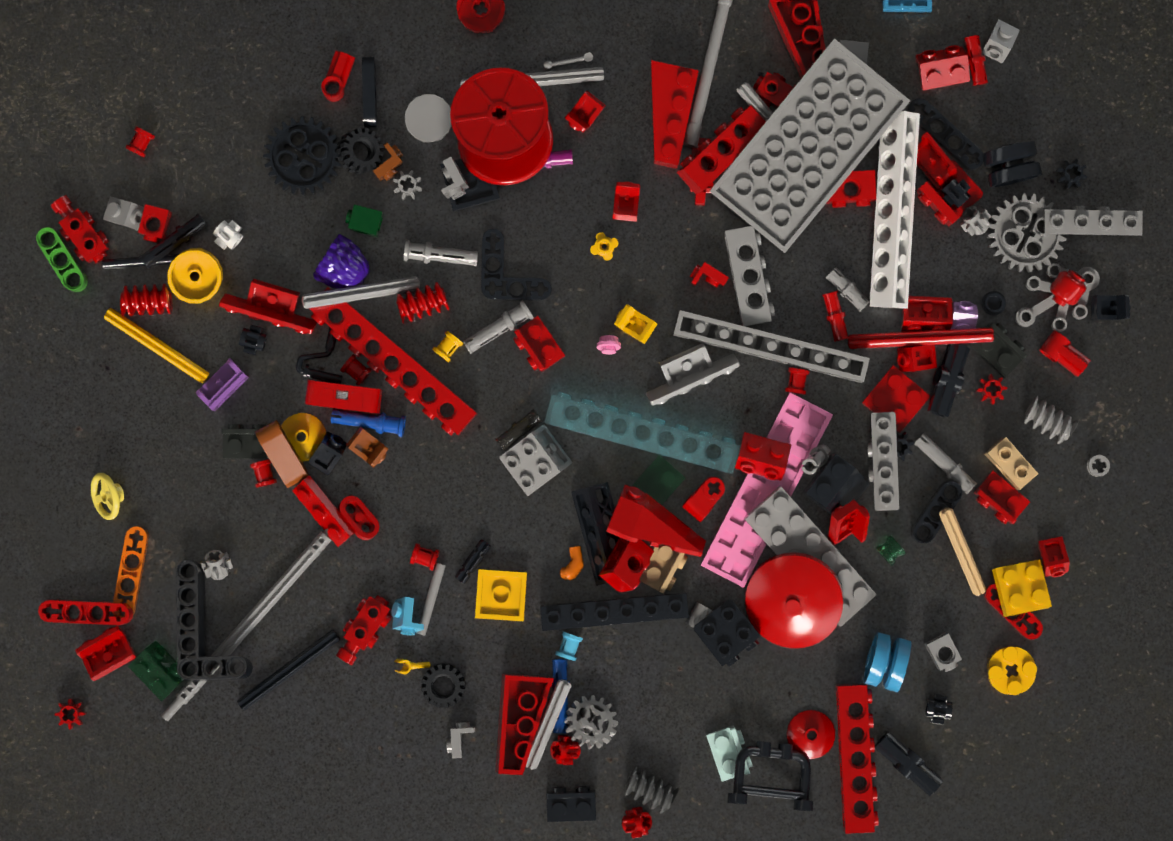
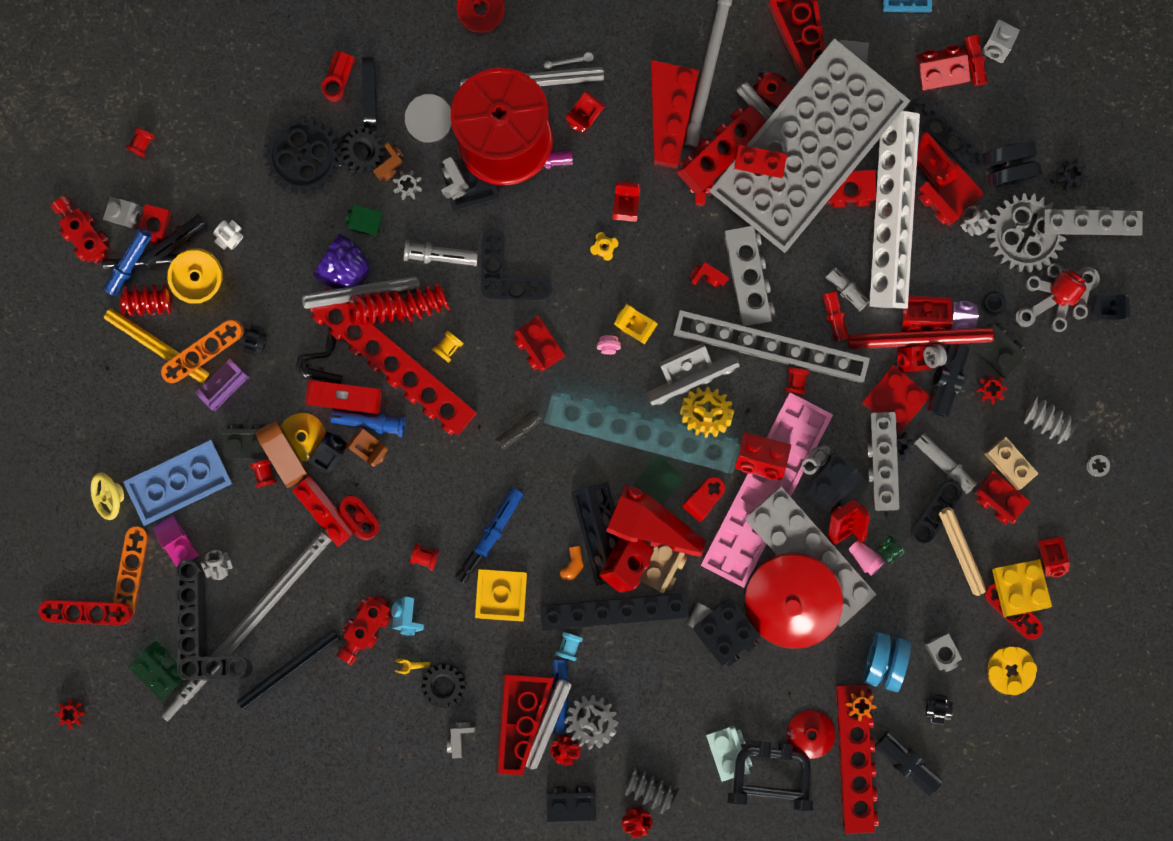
bright green beam [36,227,88,292] -> none
red bracket [75,626,137,681] -> none
red bracket [219,279,317,334] -> none
red bush [340,354,373,386] -> none
light grey bar [416,563,446,636] -> none
light grey pin [463,300,534,354] -> none
light grey bracket [500,424,573,496] -> none
black gear [941,178,971,209] -> none
red piece [1039,330,1091,377] -> none
none -> blue pin [103,228,152,296]
none -> medium blue plate [123,440,233,526]
none -> dark pink slope [153,515,199,567]
none -> orange beam [161,319,244,383]
none -> red piece [348,291,403,325]
none -> blue pin [473,487,524,557]
none -> yellow gear [680,387,734,438]
none -> red brick [734,145,788,179]
none -> orange gear [845,690,877,721]
none -> bright pink cone [849,540,884,576]
none -> light grey bush [924,344,947,368]

